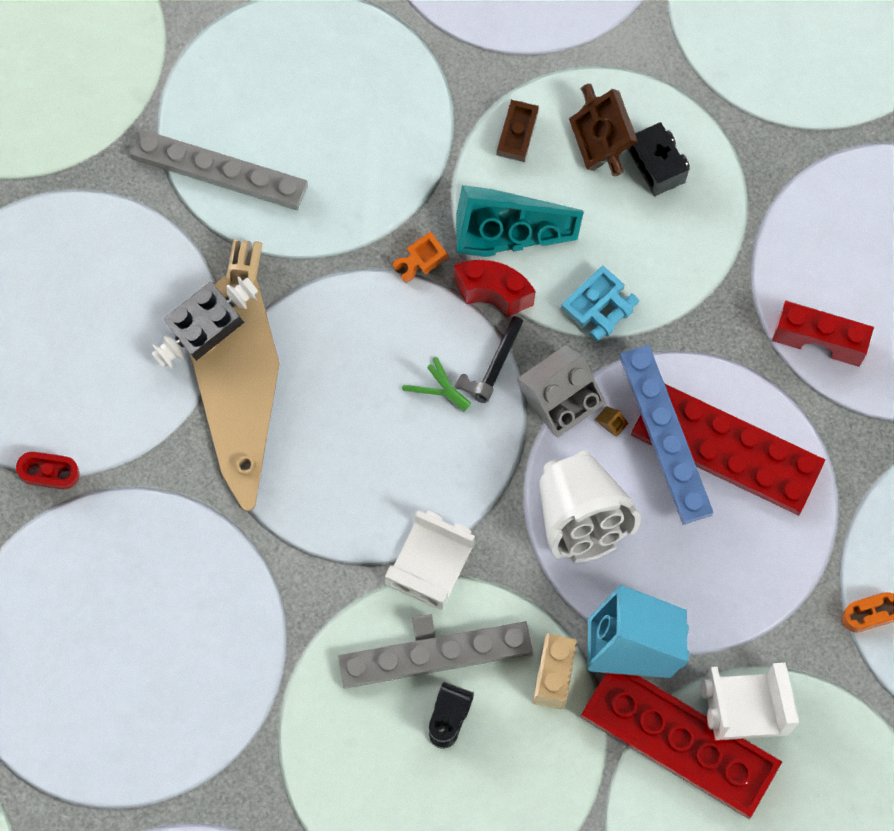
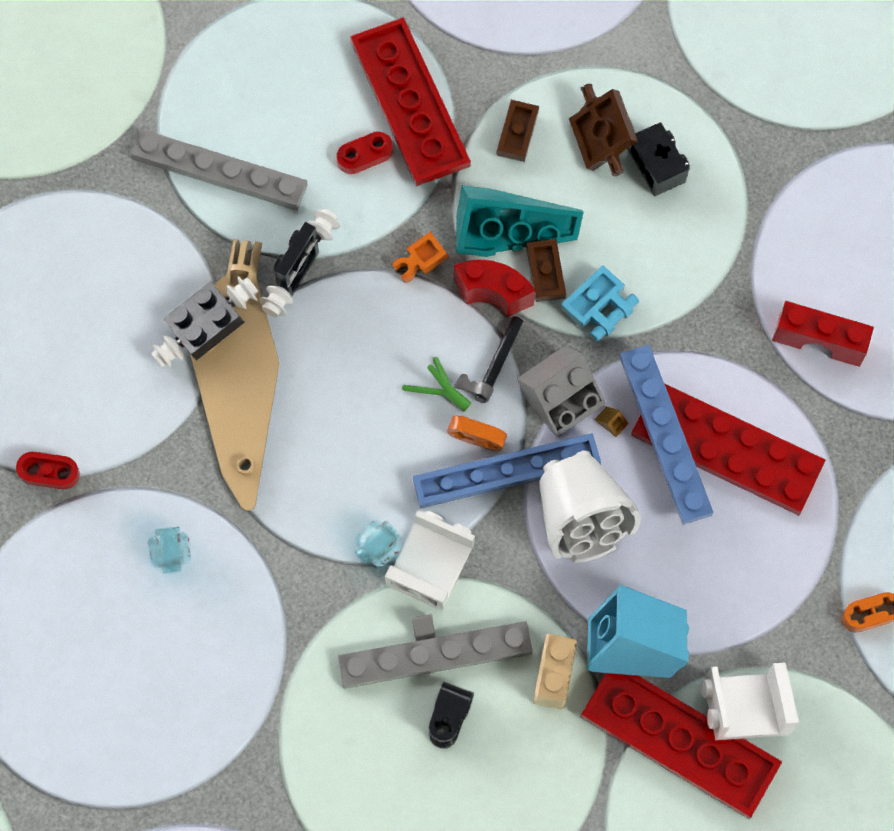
none -> clear light blue head [148,527,191,573]
none -> plate [259,209,340,317]
none -> red plate [336,131,393,174]
none -> red plate [350,17,471,187]
none -> clear light blue head [355,520,402,567]
none -> medium blue plate [413,433,601,509]
none -> orange beam [447,415,507,451]
none -> reddish brown plate [526,239,566,302]

